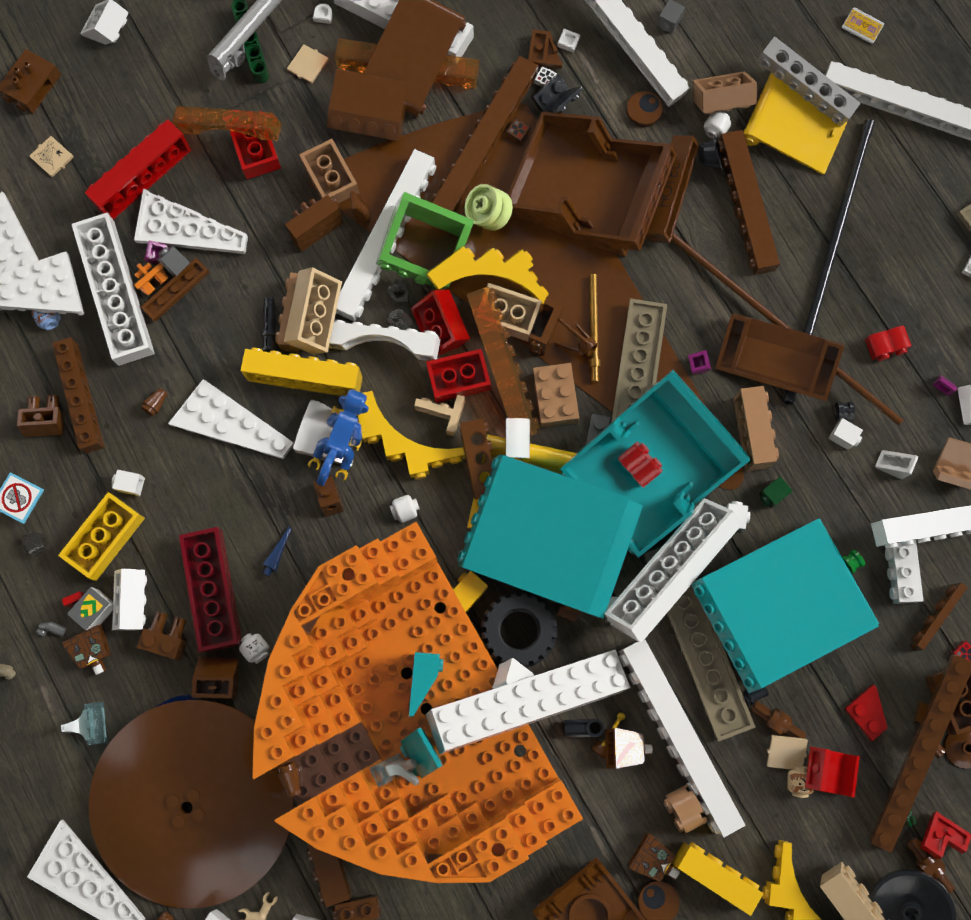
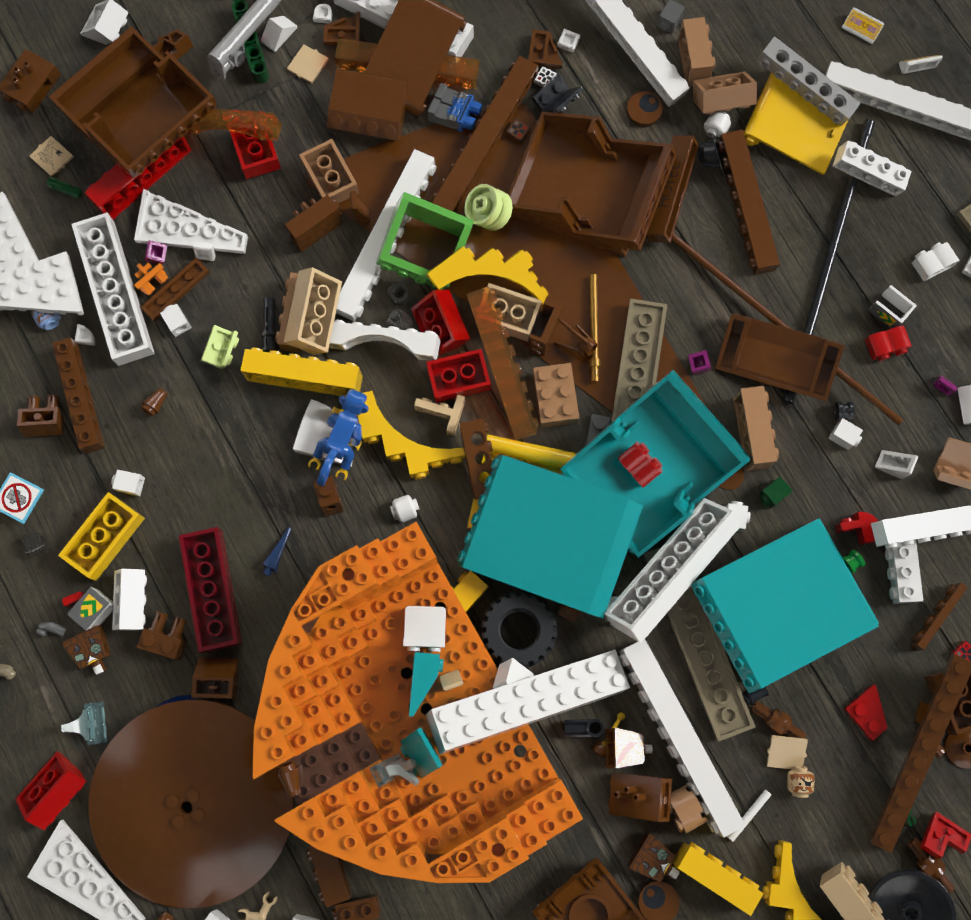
dark grey brick [156,246,189,276] -> none
white wing [168,379,294,459] -> none
white head [239,633,269,664] -> none
white brick [506,418,530,458] -> none
red panel [805,746,860,798] -> none
none -> red slope [15,751,86,830]
none -> dark green axle [46,177,83,199]
none -> reddish brown panel [49,26,217,178]
none -> white tile [74,324,95,346]
none -> reddish brown slope [151,29,193,60]
none -> white brick [160,304,192,337]
none -> white tile [193,242,216,261]
none -> yellowish green bracket [201,325,239,369]
none -> white slope [261,16,298,52]
none -> reddish brown wing [323,12,361,46]
none -> white bracket [403,606,446,652]
none -> hips [428,83,482,132]
none -> tan slope [440,670,463,691]
none -> reddish brown piece [608,772,672,822]
none -> medium nougat brick [677,17,715,87]
none -> white bar [727,790,771,842]
none -> white brick [833,141,911,196]
none -> red brick [835,512,878,545]
none -> white piece [868,285,917,329]
none -> white slope [899,55,943,74]
none -> white brick [912,242,959,281]

